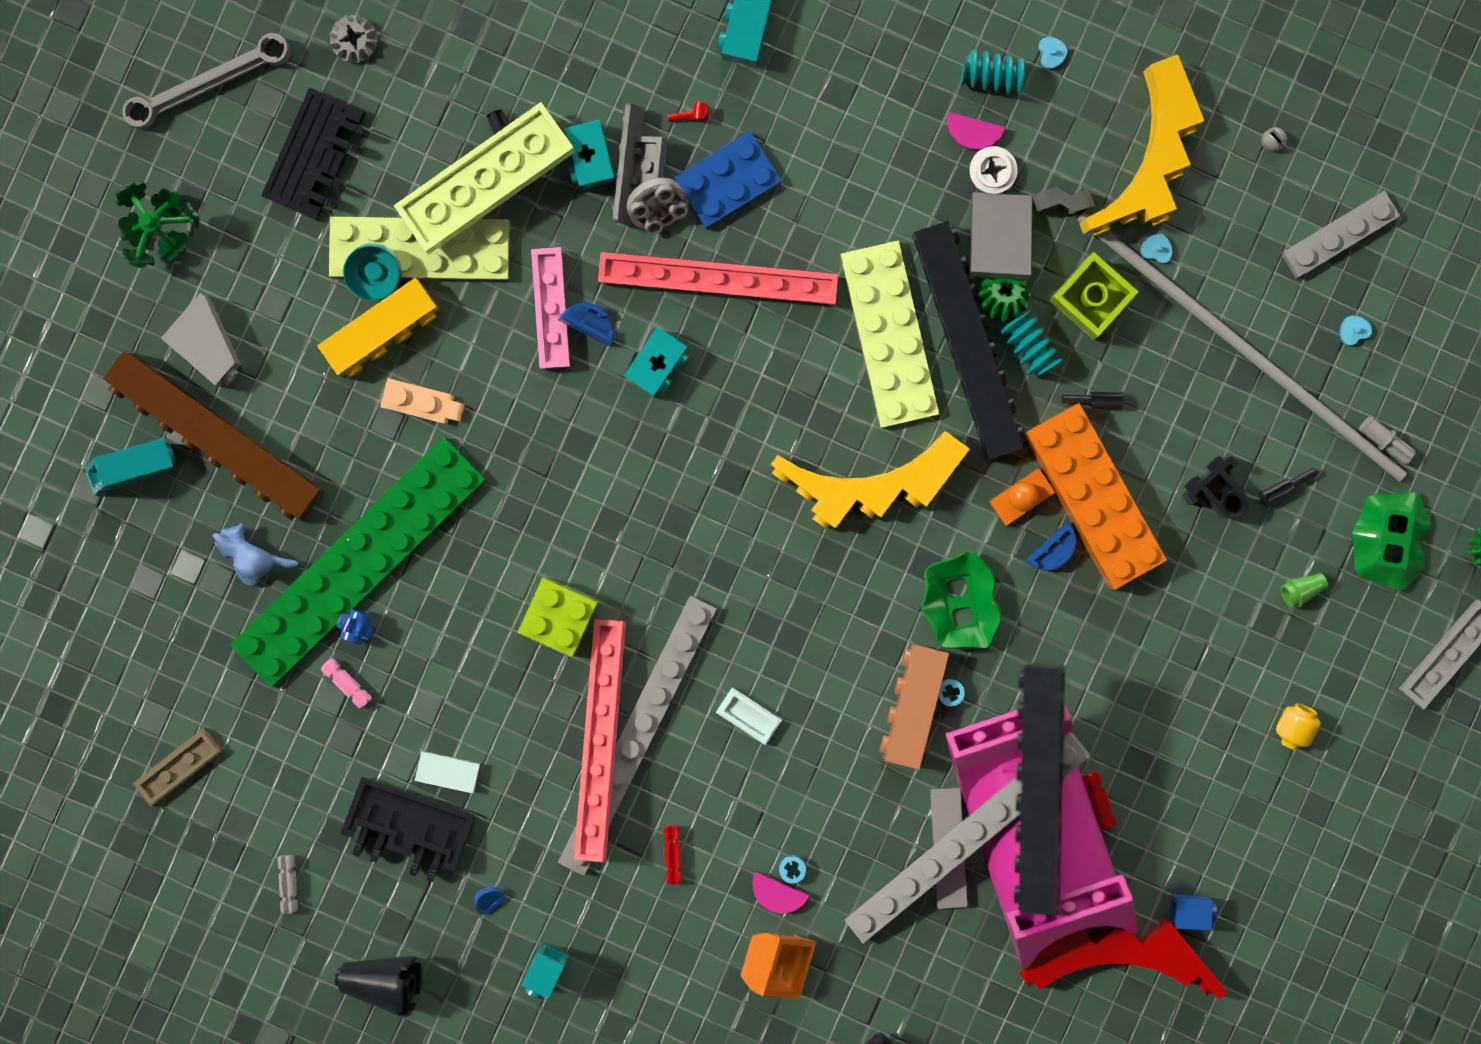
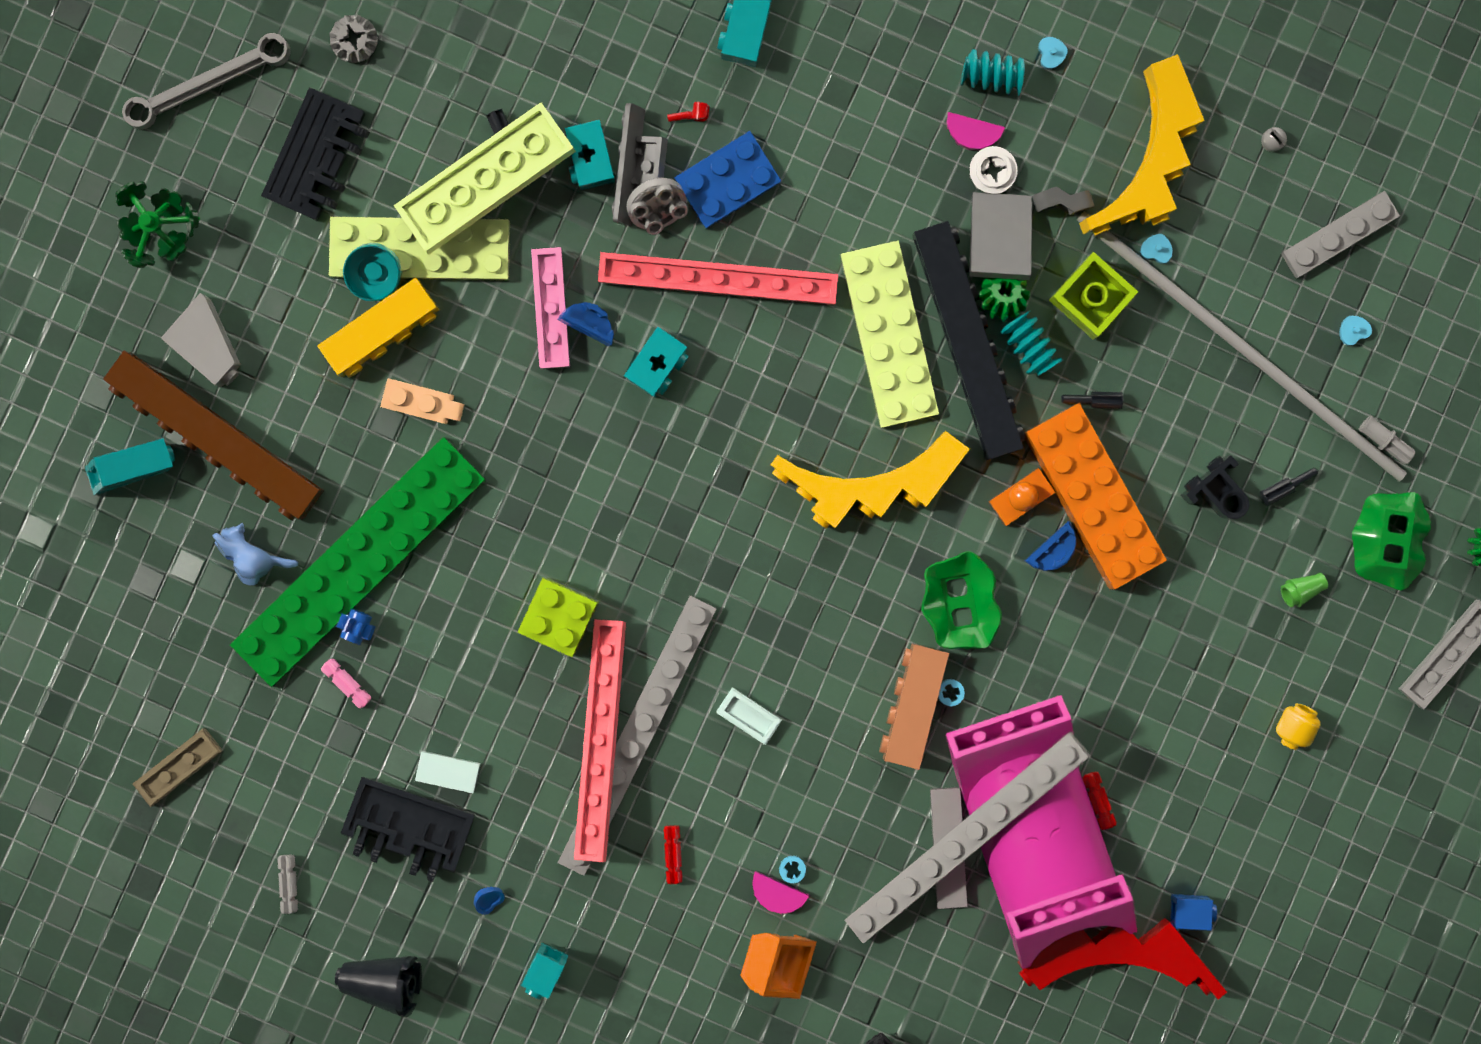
black brick [1014,663,1066,916] -> none

